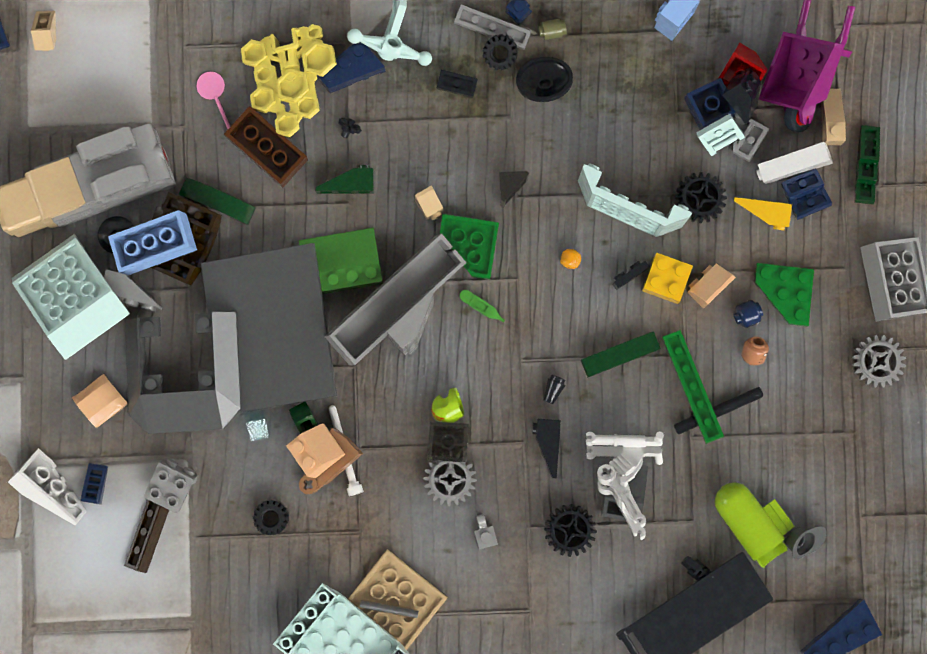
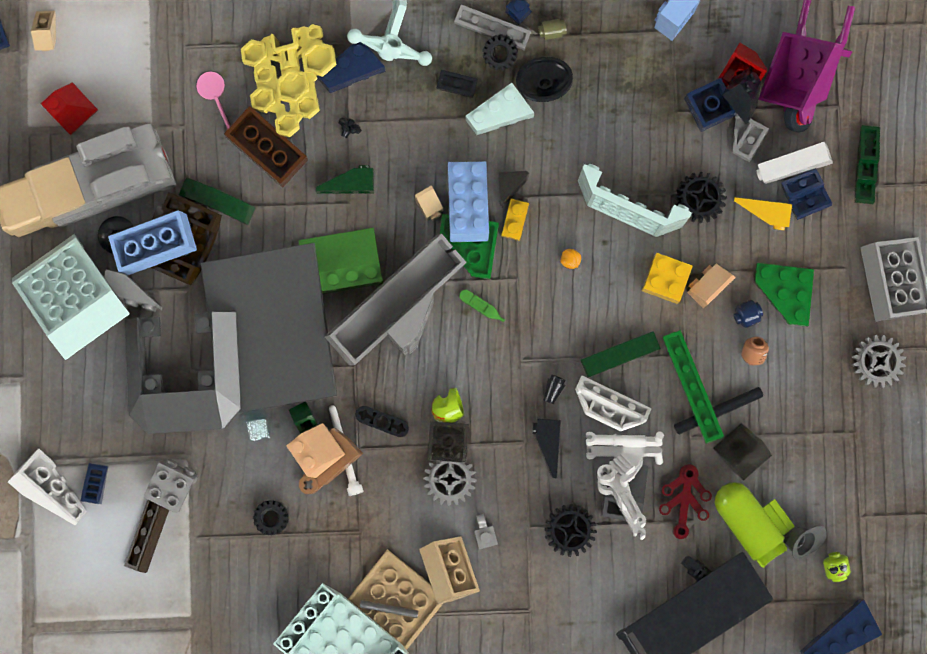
light nougat slope [72,374,128,428] -> none
black plate [612,261,650,290] -> none
light aqua plate [696,114,745,156] -> none
tan slope [821,89,846,145] -> none
none -> red slope [40,82,98,136]
none -> black beam [355,406,409,437]
none -> tan slope [419,536,480,604]
none -> light blue brick [448,161,489,242]
none -> light aqua wedge [466,83,534,135]
none -> yellow plate [502,199,529,241]
none -> white wedge [575,376,652,431]
none -> dark red plant [659,464,712,539]
none -> clear smoke slope [713,423,772,481]
none -> lime head [823,552,851,582]

